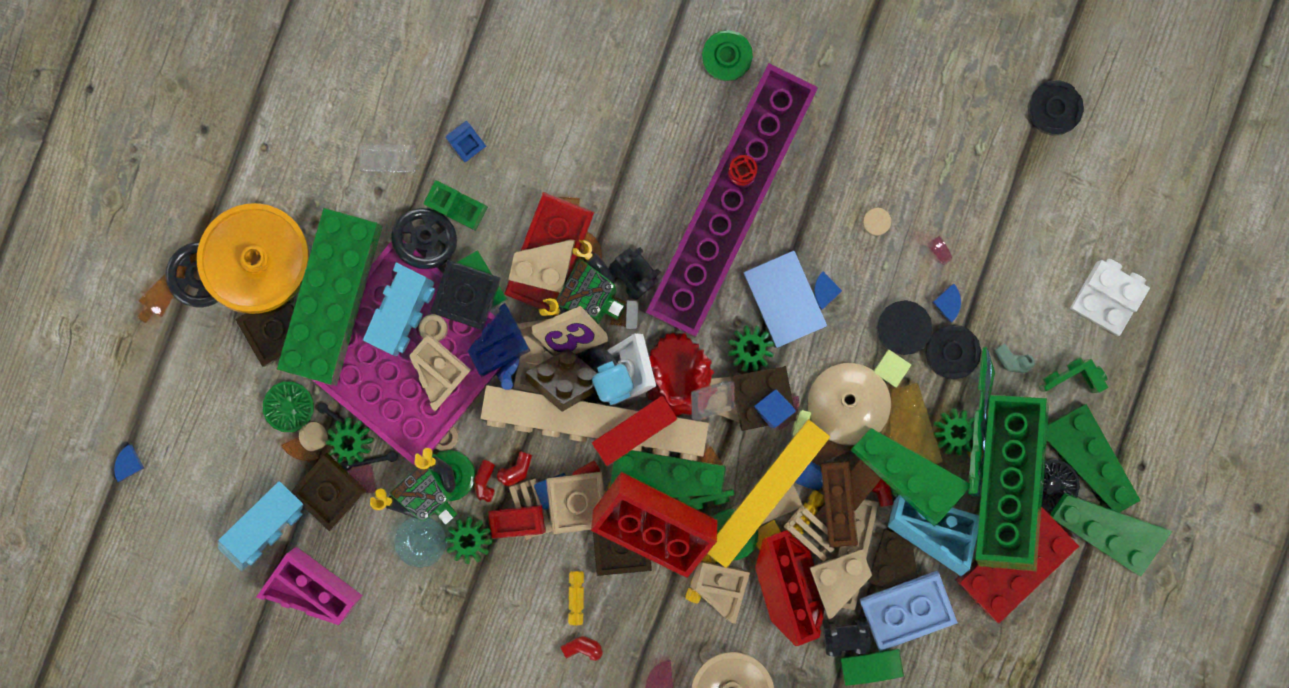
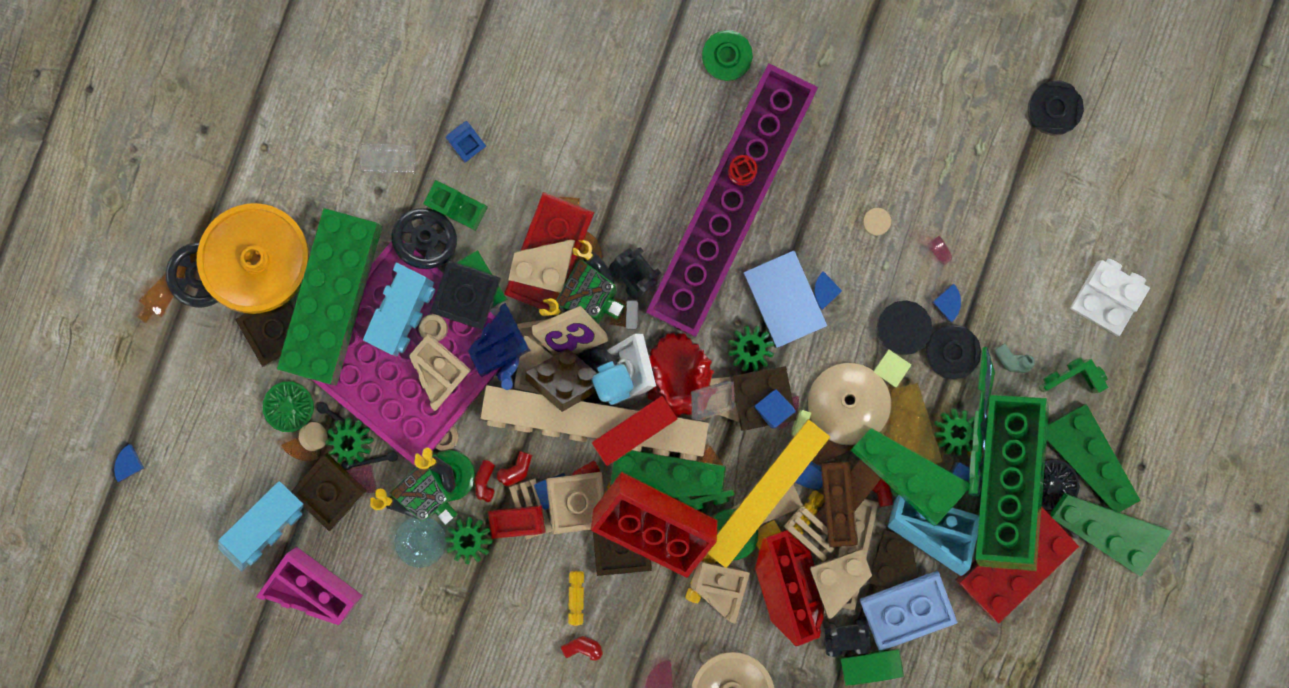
none -> blue slope [949,462,970,481]

